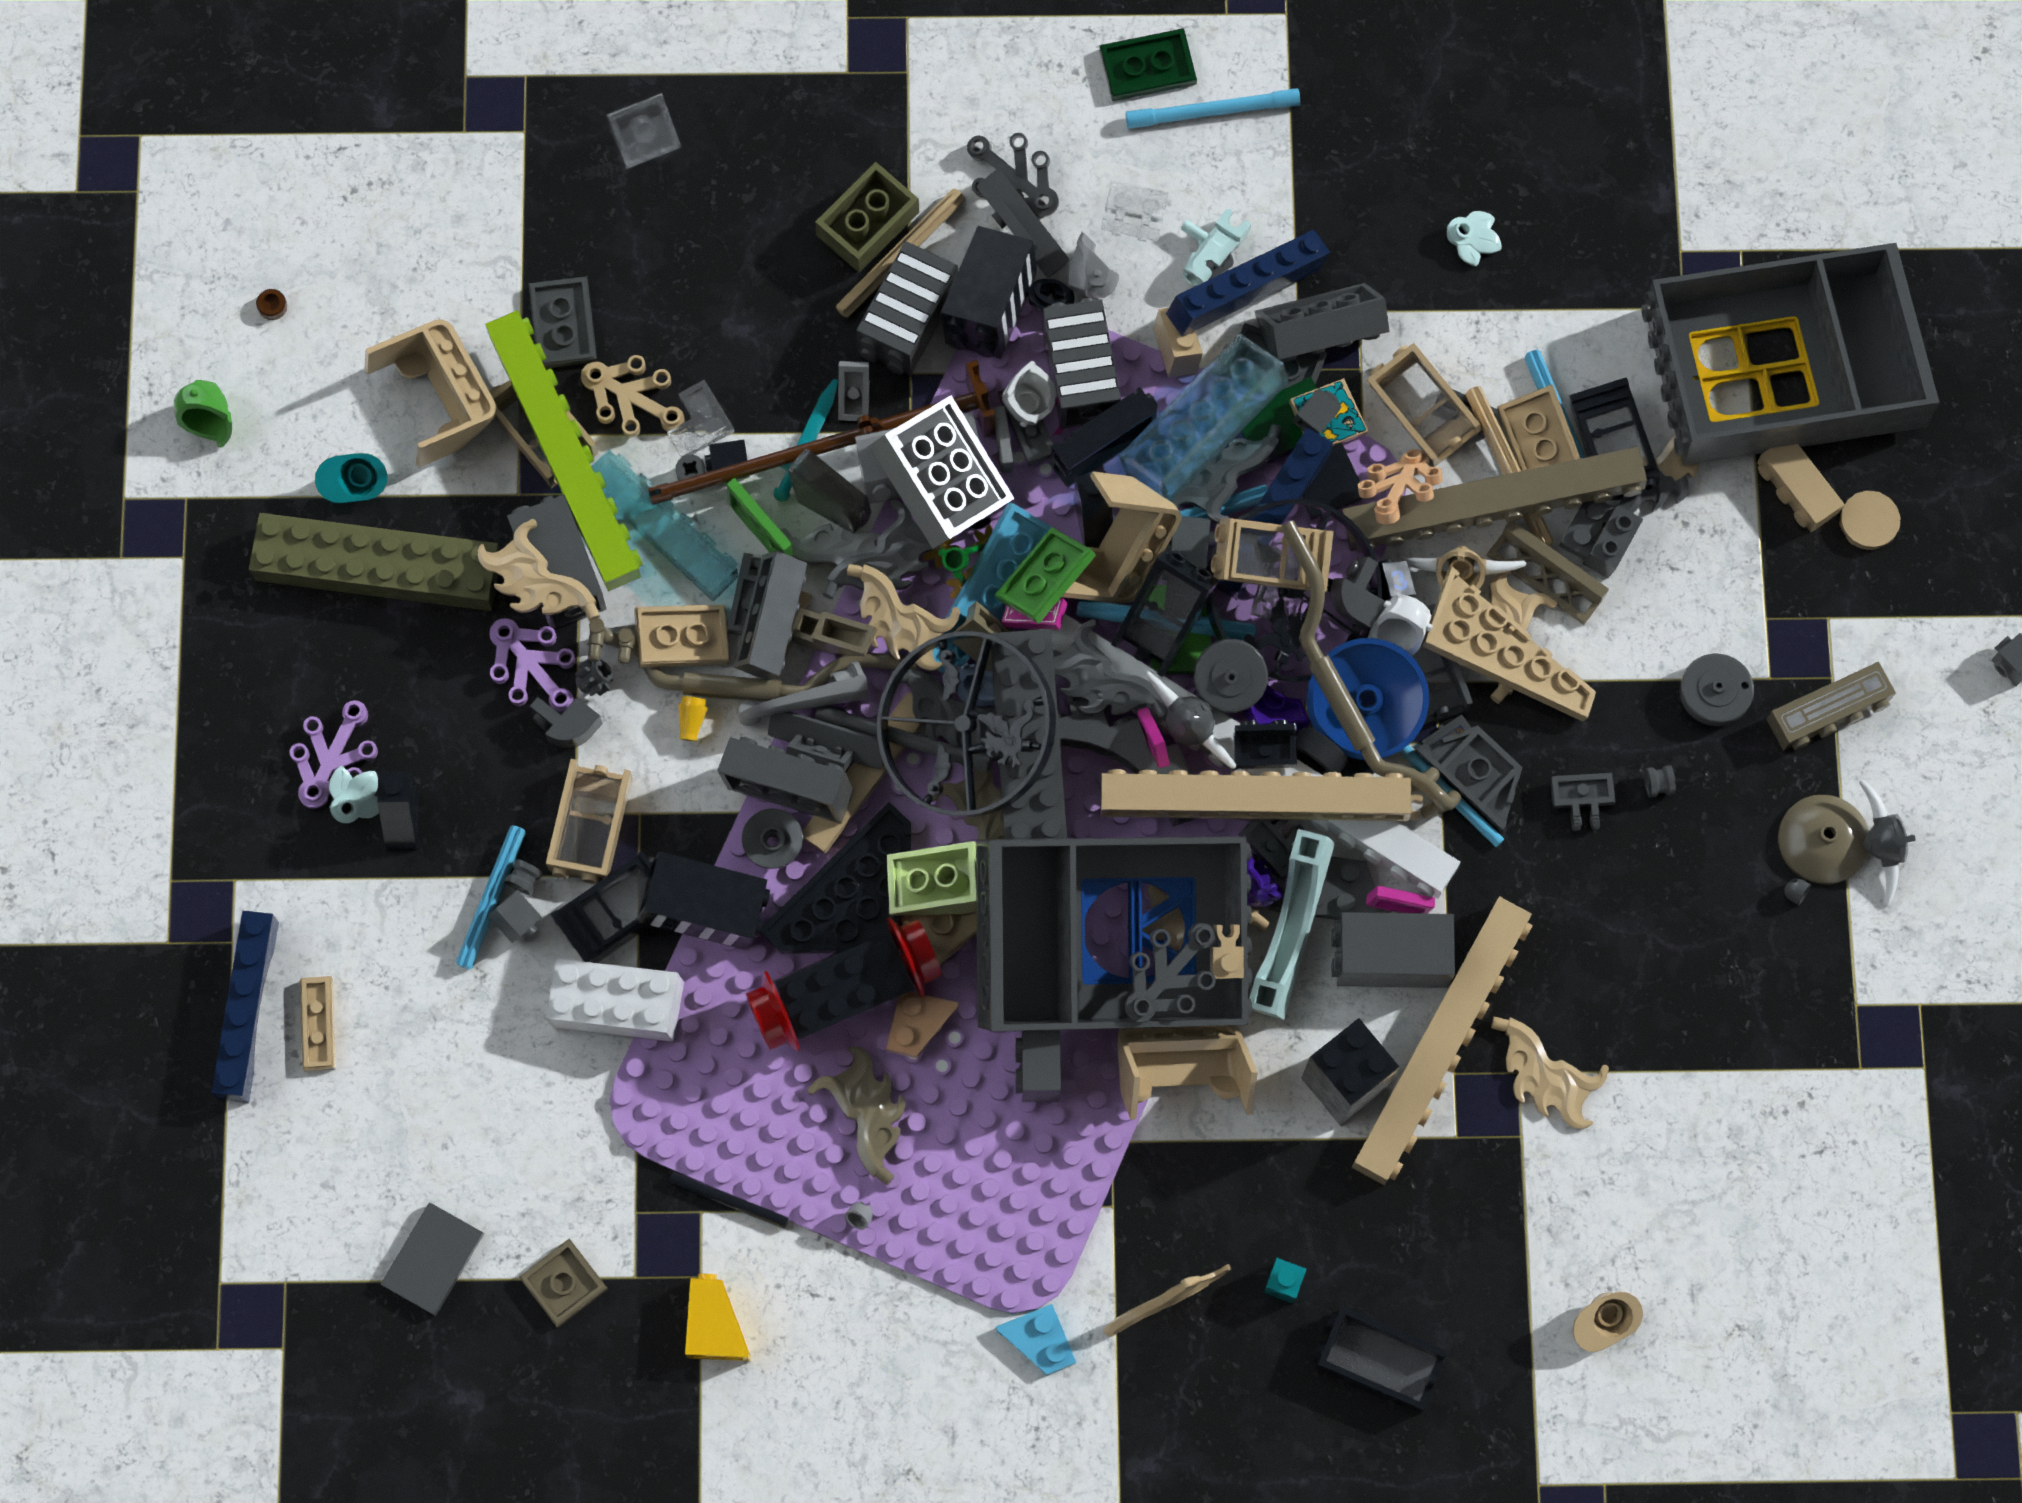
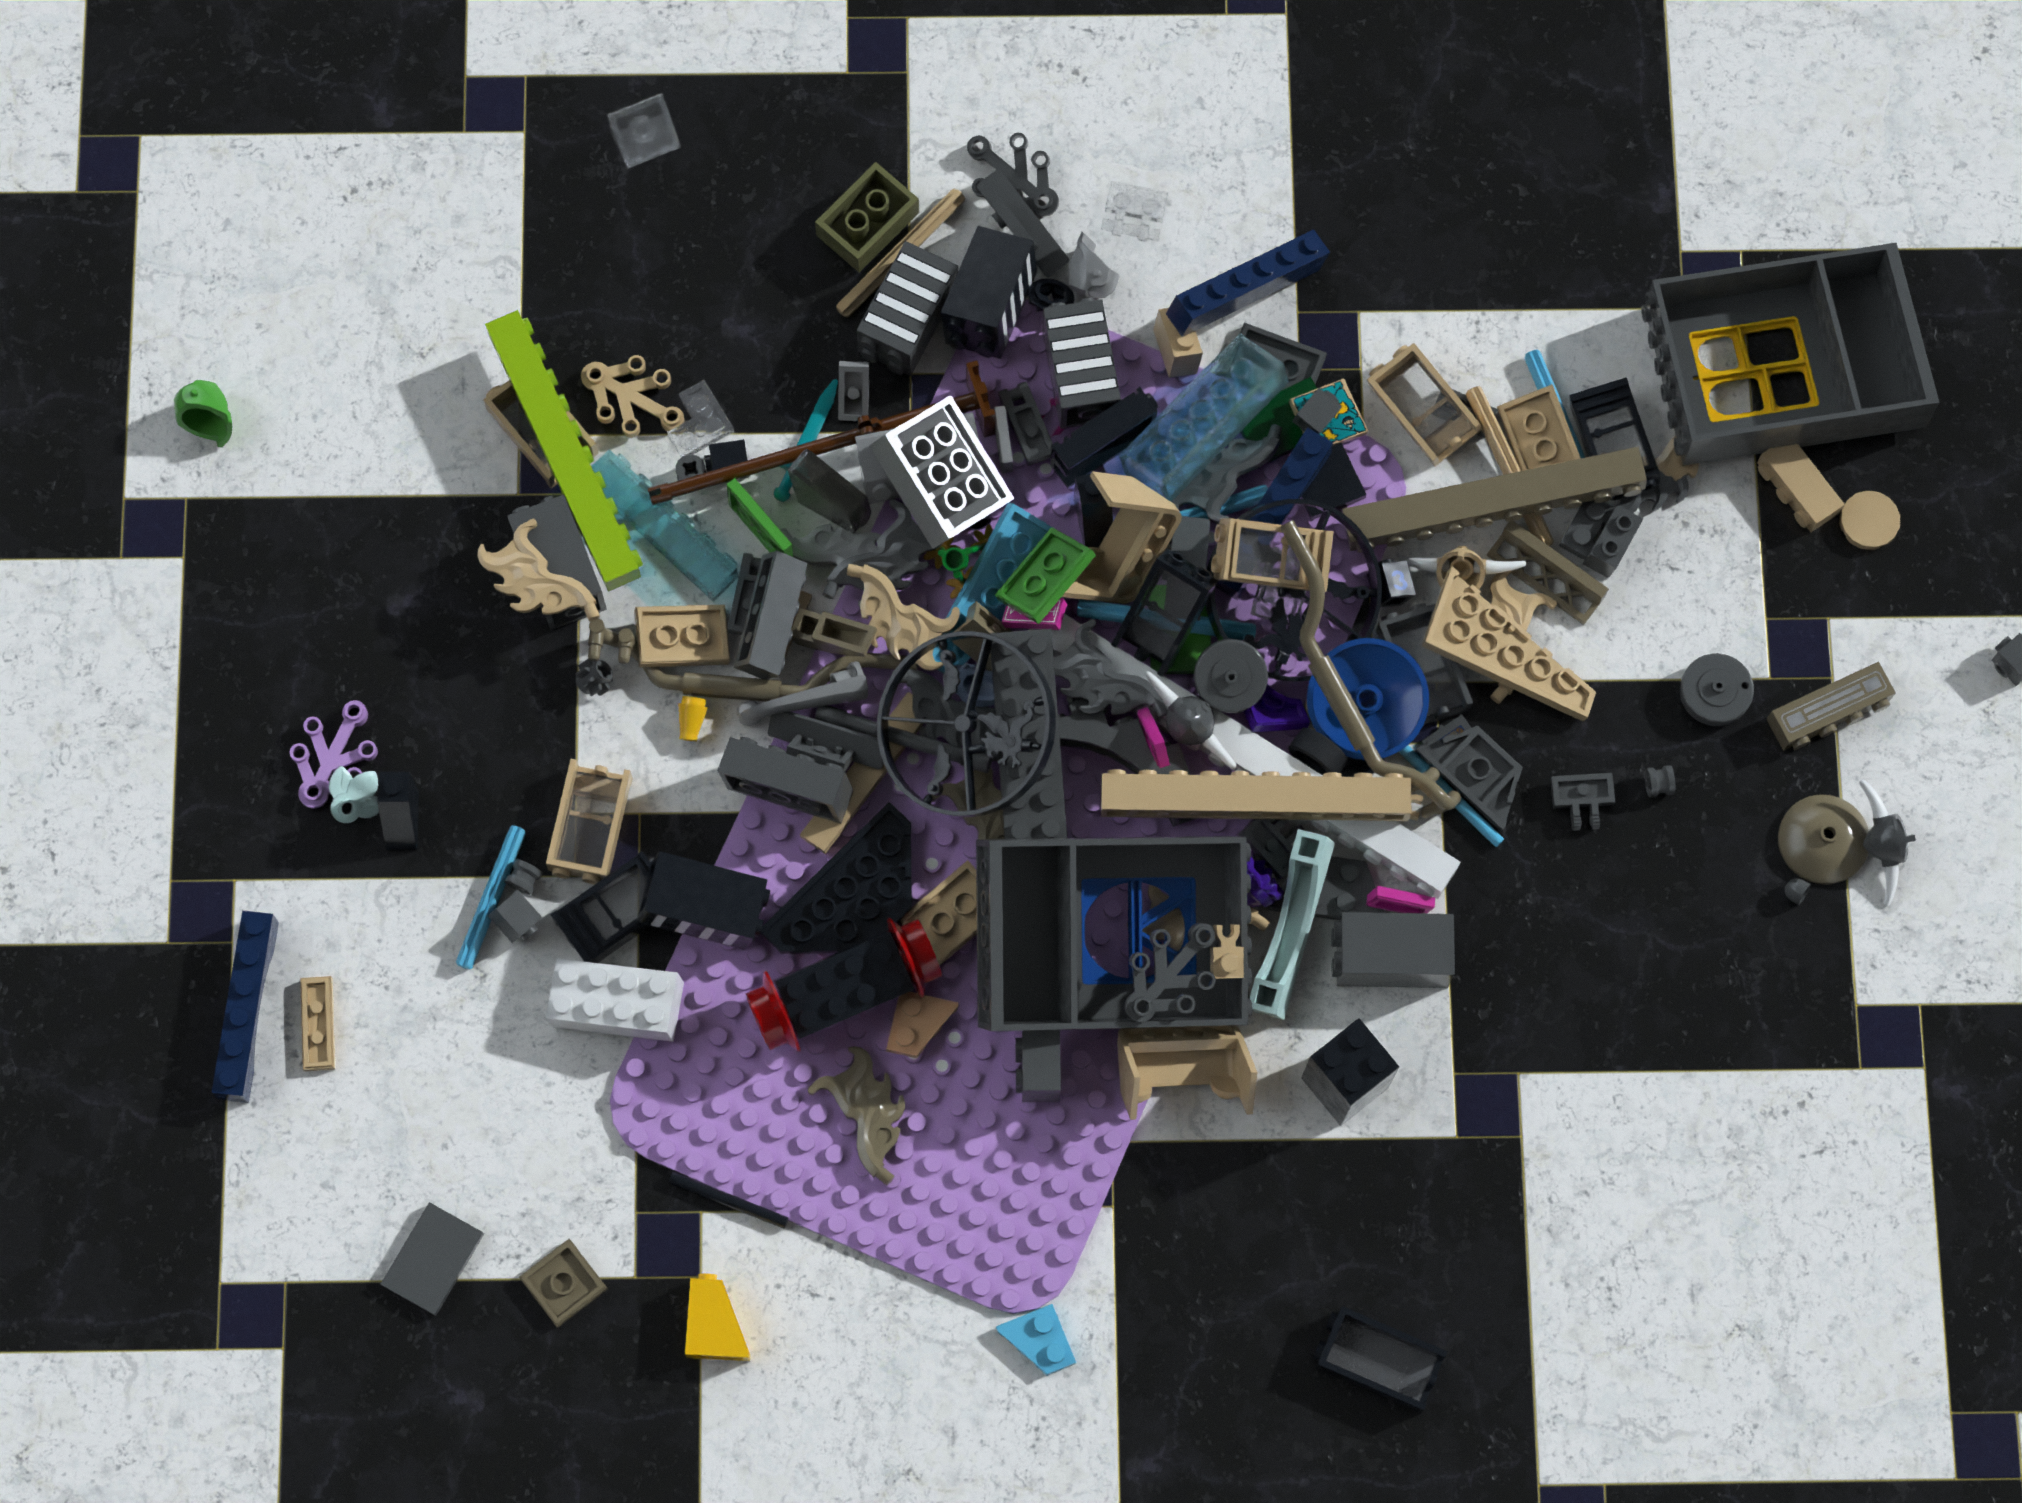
olive brick [249,513,500,611] -> none
reddish brown tile [256,289,287,320] -> none
teal piece [315,453,388,503] -> none
tan windscreen [365,319,496,468] -> none
lavender plant [489,619,575,715] -> none
dark grey tile [528,276,597,369] -> none
dark grey brick [530,697,603,748] -> none
dark grey dish [742,808,803,869] -> none
light grey hinge [845,1201,873,1230] -> none
yellowish green slope [887,841,977,916] -> none
white helmet [1002,361,1057,427] -> none
dark green tile [1099,28,1197,101] -> none
tan piece [1104,1264,1231,1337] -> none
medium azure piece [1125,88,1300,129] -> none
light aqua piece [1181,209,1251,287] -> none
black bracket [1233,720,1297,769] -> none
dark grey slope [1255,283,1390,361] -> none
teal brick [1264,1258,1307,1304] -> none
dark grey brick [1331,557,1385,628] -> none
tan brick [1352,896,1533,1186] -> none
light nougat plant [1358,449,1443,525] -> none
white helmet [1368,593,1433,656] -> none
light aqua plate [1447,211,1502,266] -> none
tan piece [1491,1017,1609,1129] -> none
tan piece [1573,1291,1643,1352] -> none

